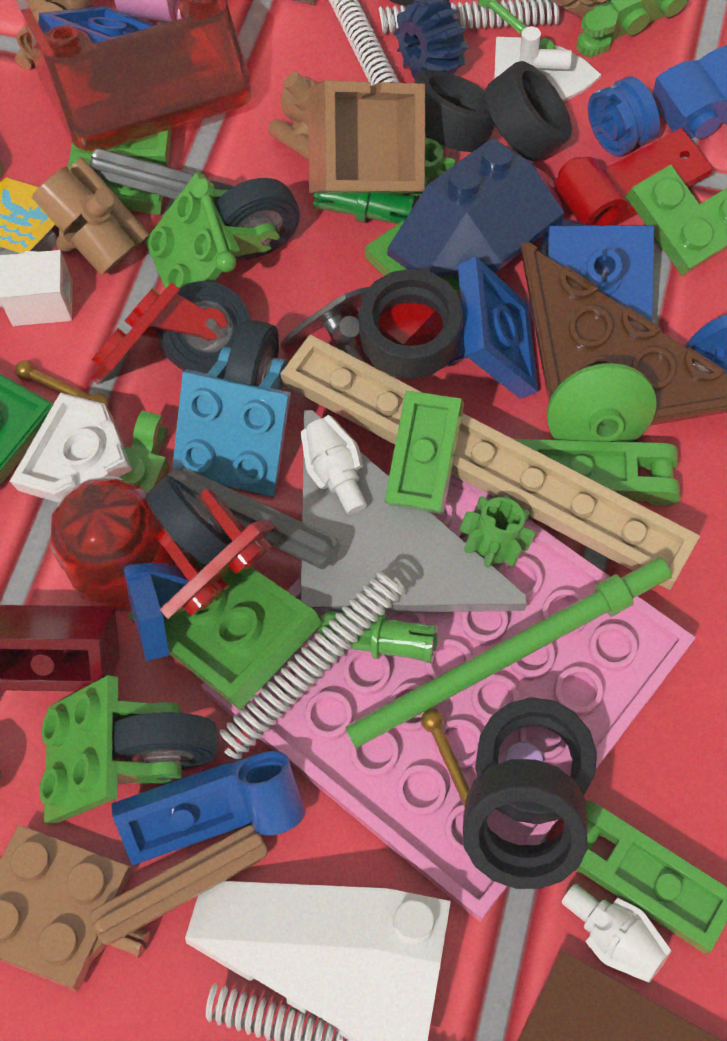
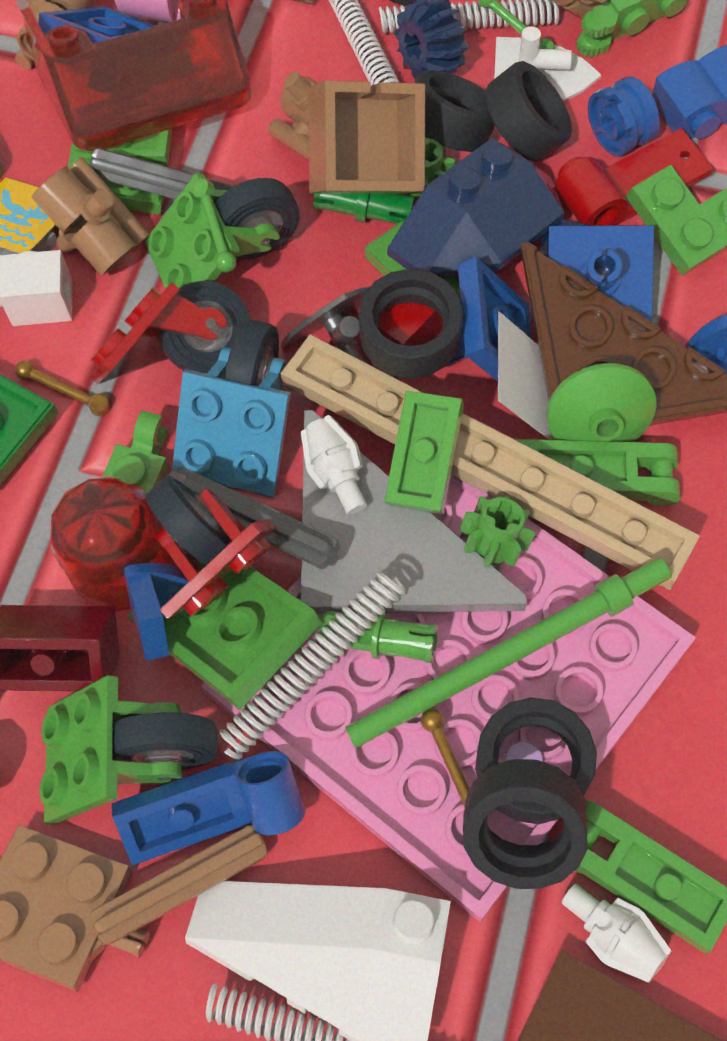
white plate [10,393,132,503] -> none
none -> white sticker [498,311,554,440]

